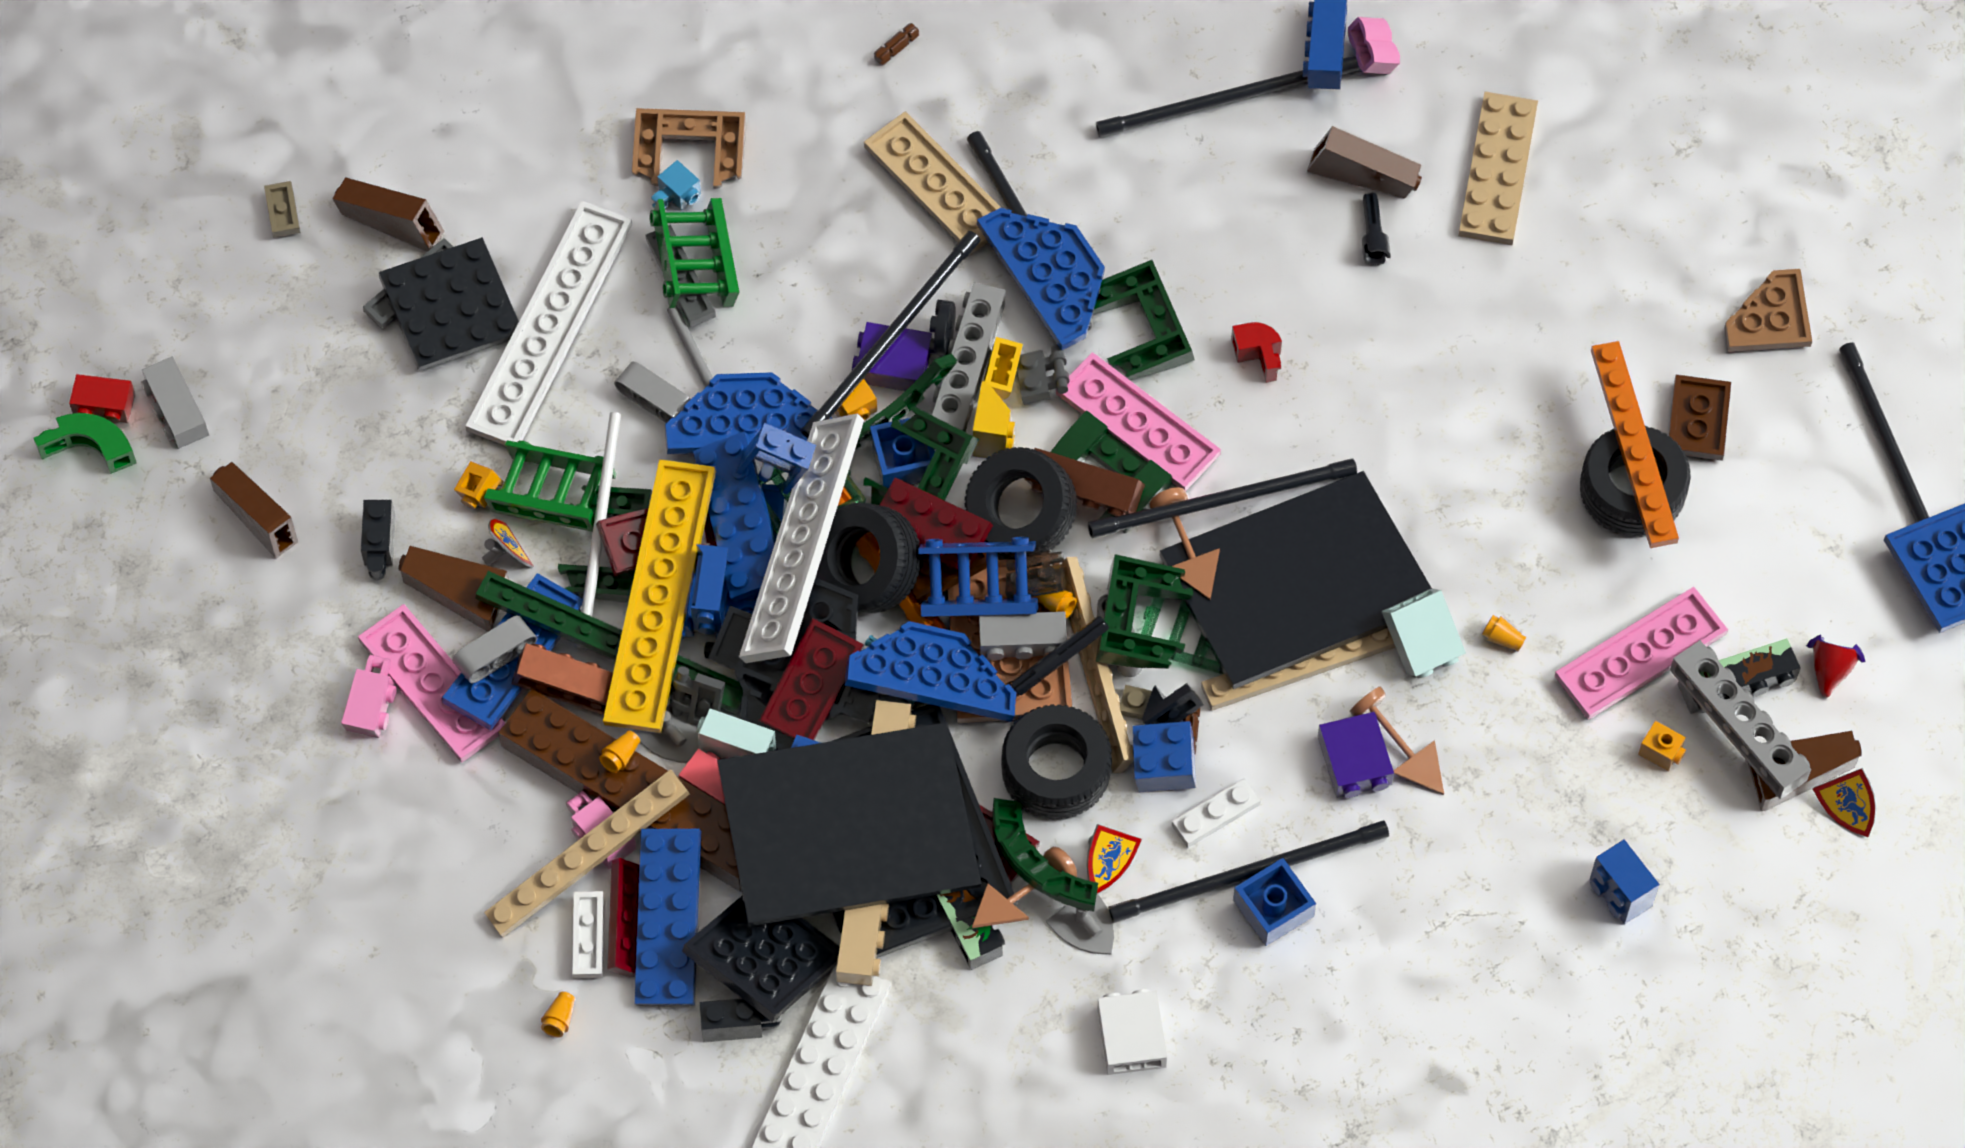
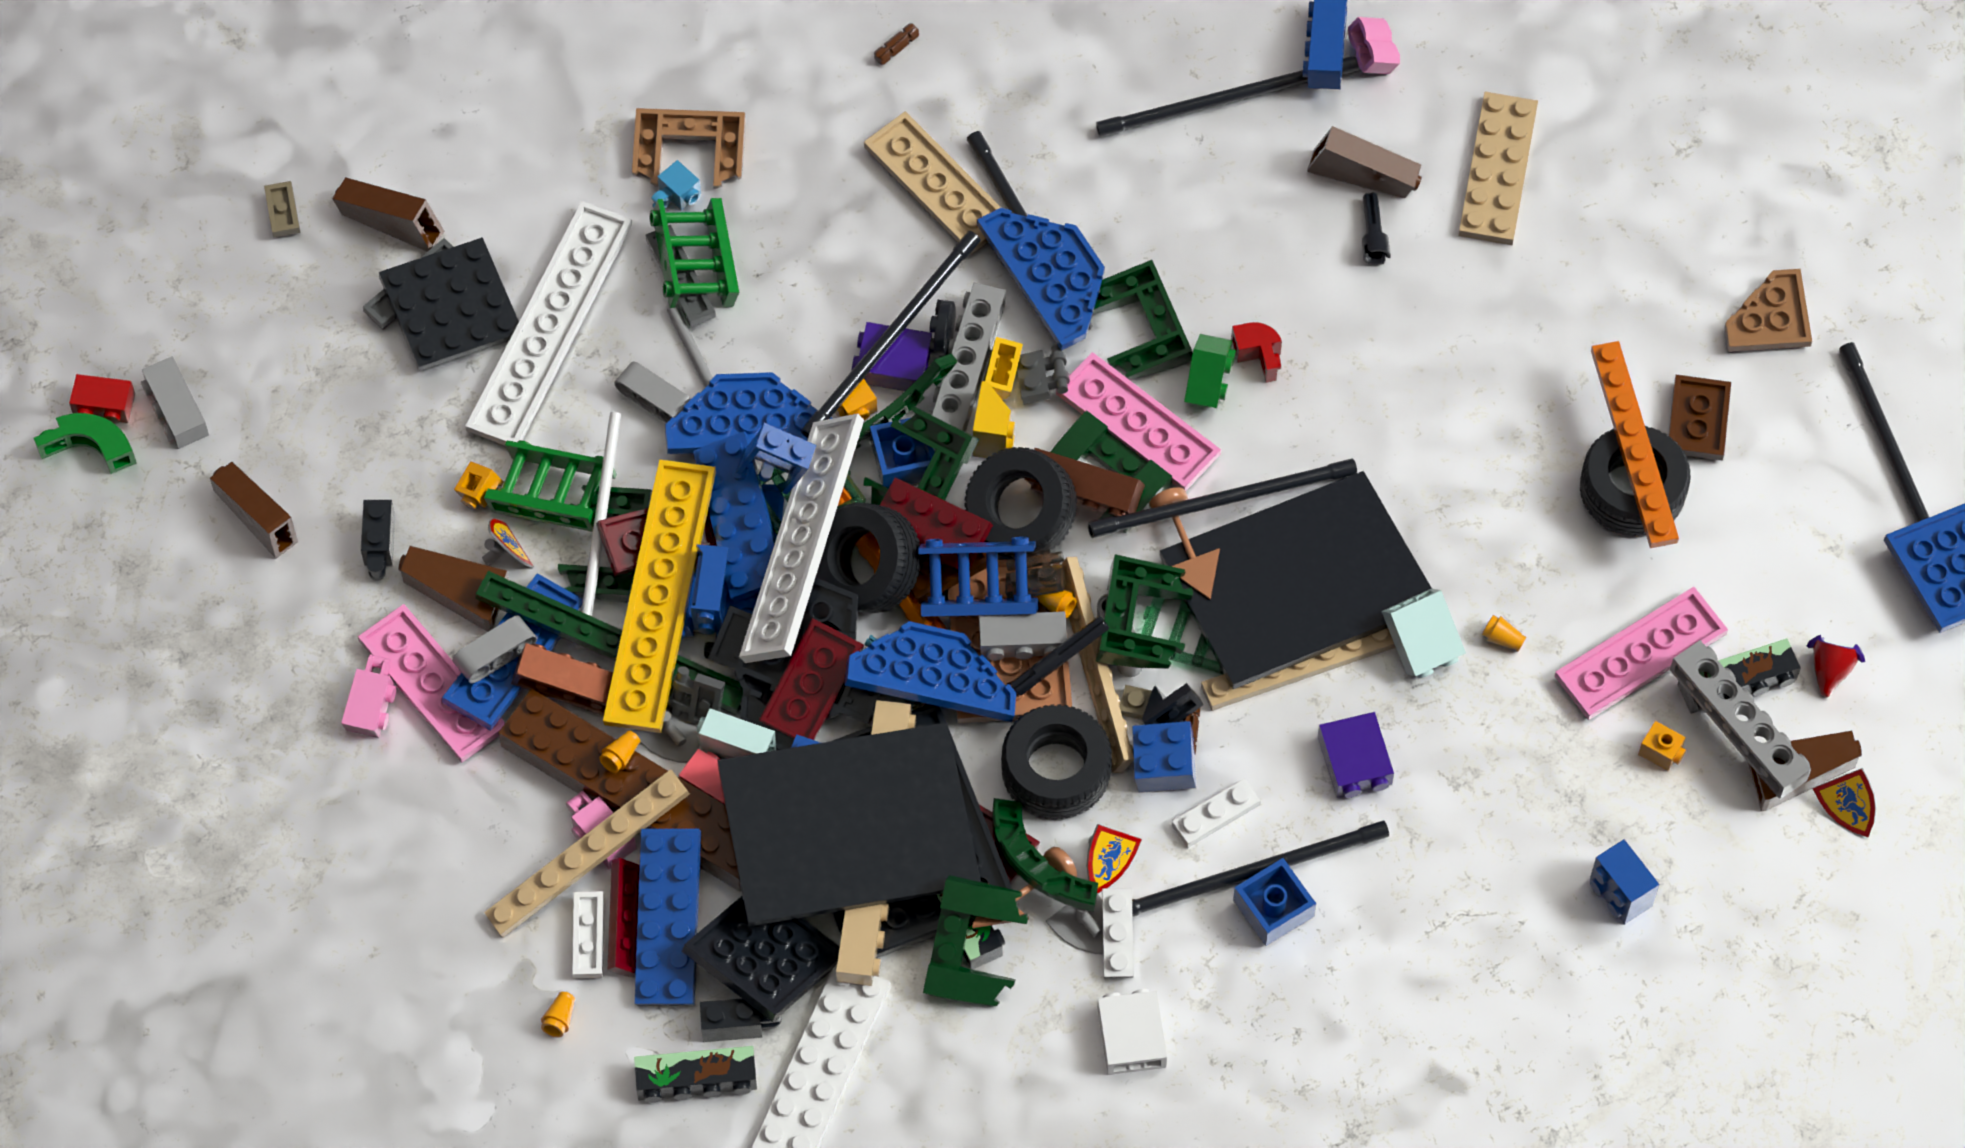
nougat piece [1349,686,1444,795] -> none
none -> brick [634,1046,757,1103]
none -> dark green wedge [923,875,1029,1006]
none -> white plate [1102,888,1134,978]
none -> green brick [1184,334,1236,408]

